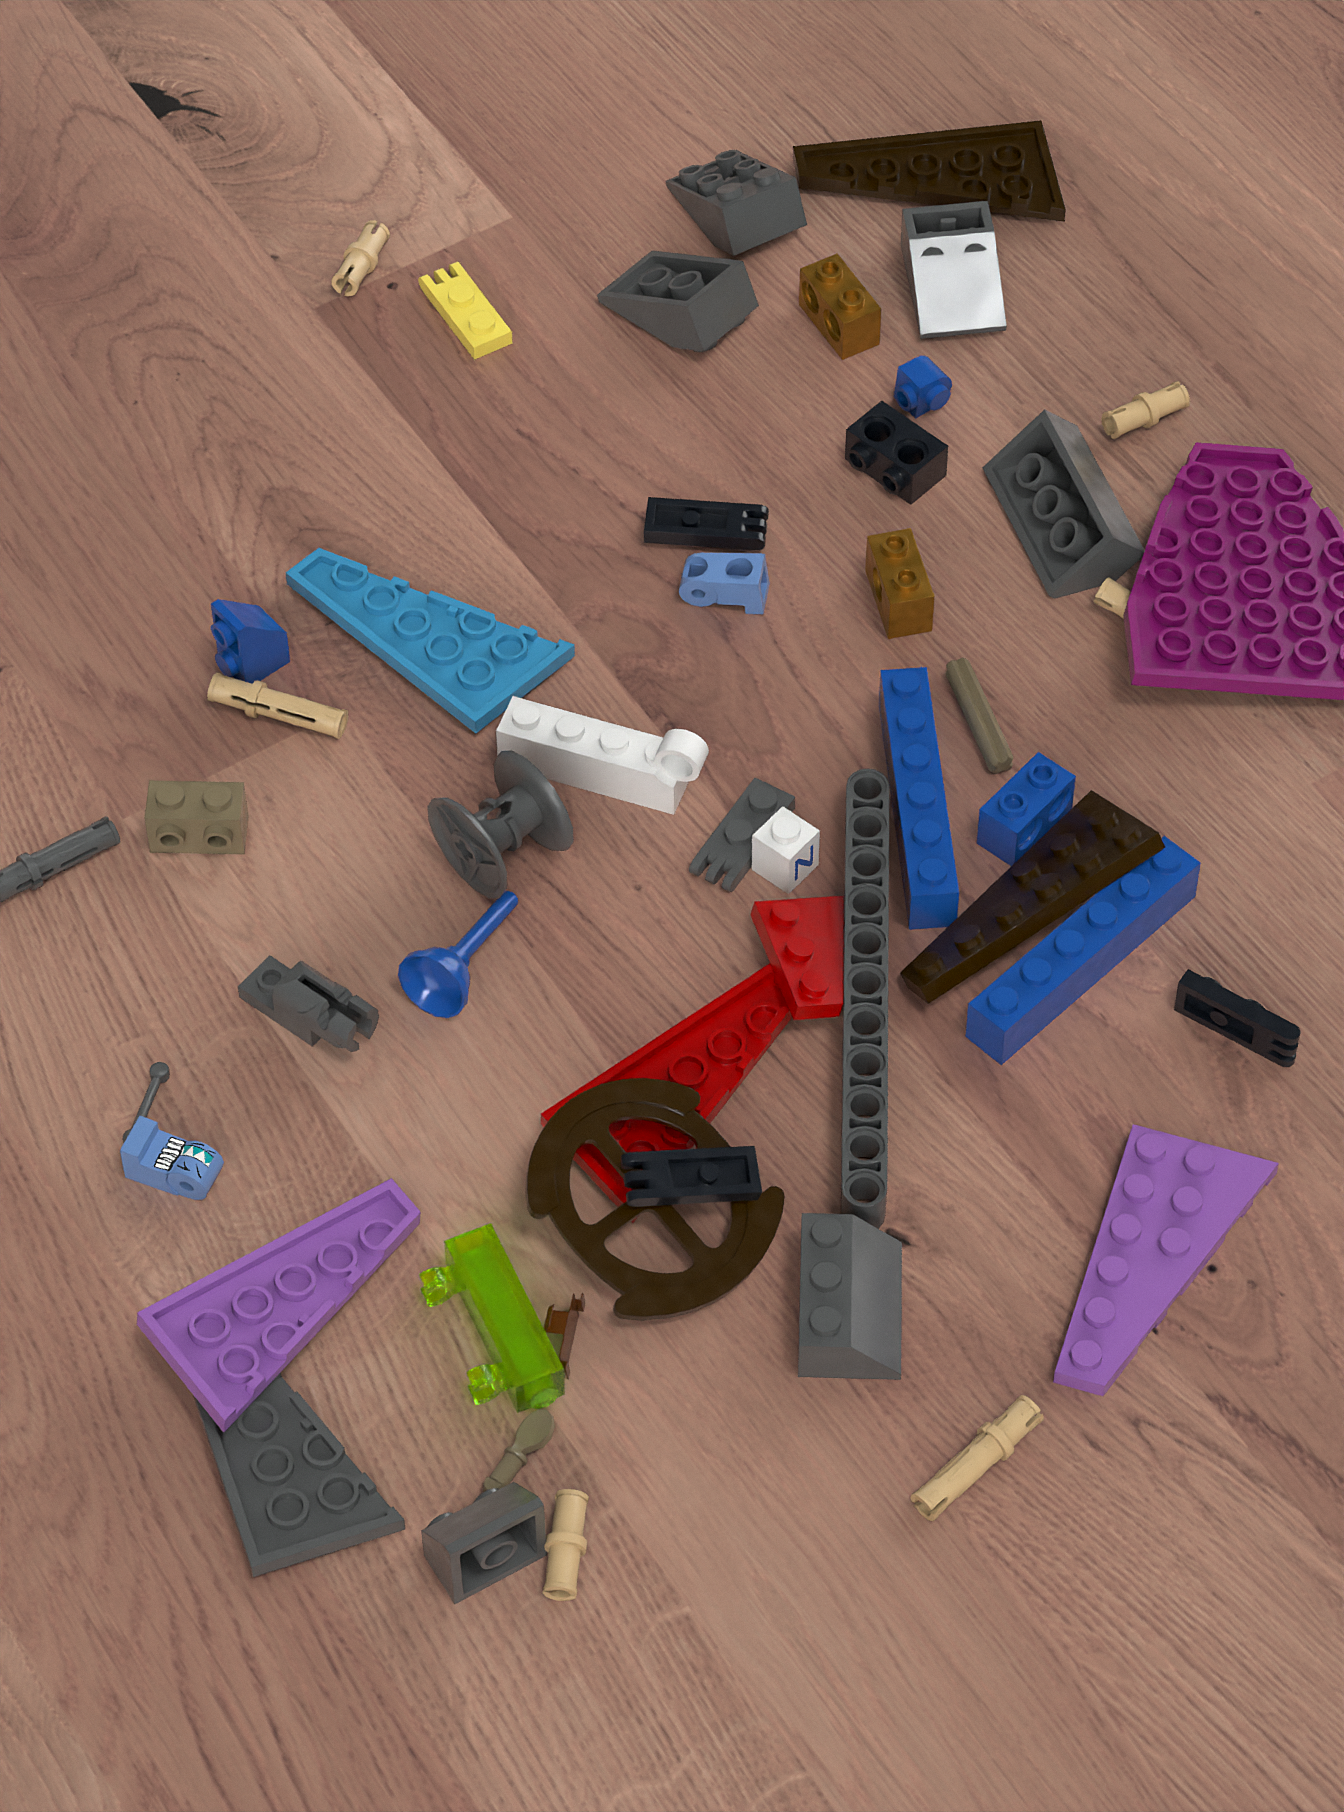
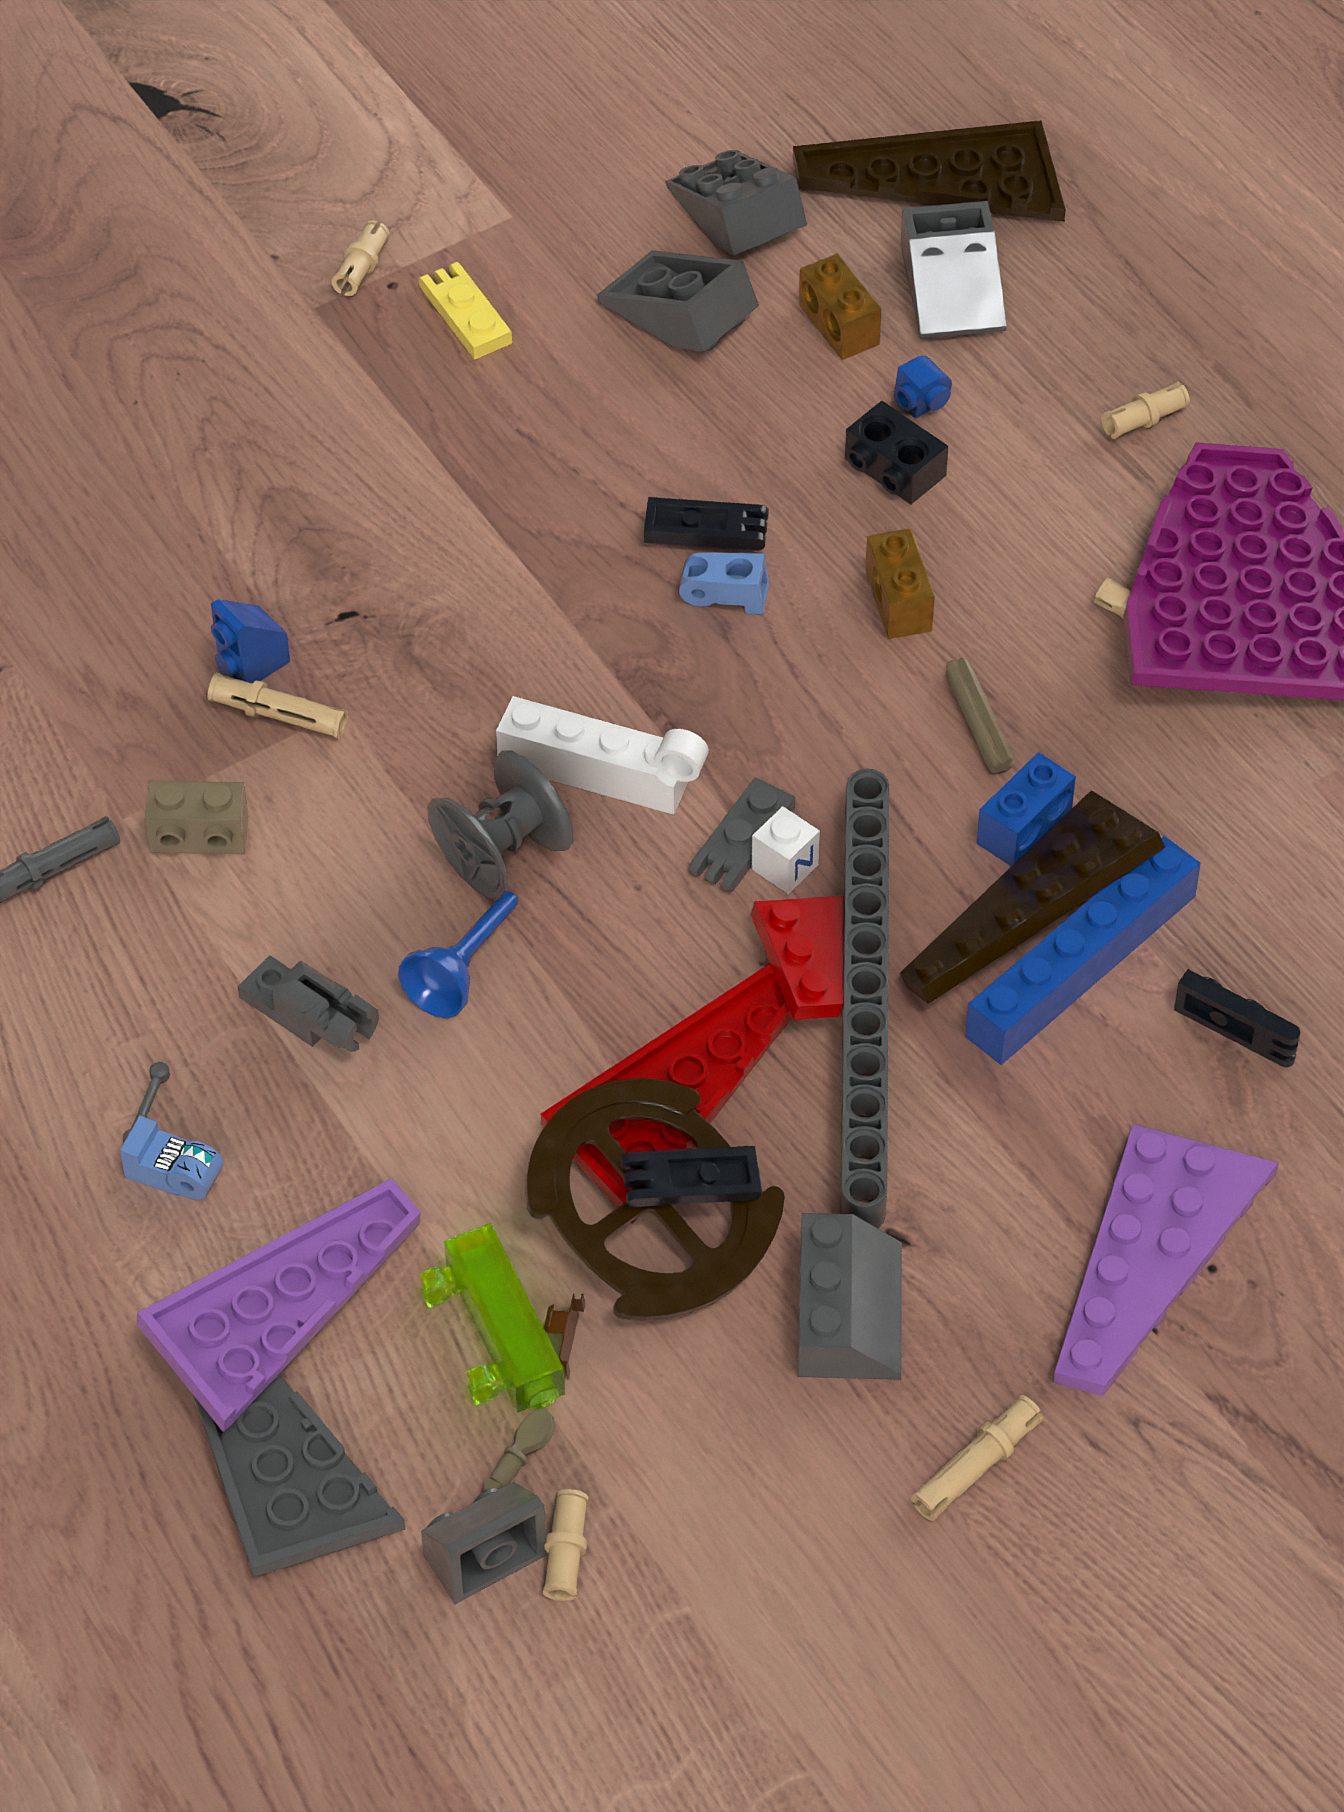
dark azure wing [285,548,575,734] -> none
blue brick [879,667,959,930] -> none
dark grey slope [982,409,1145,599] -> none

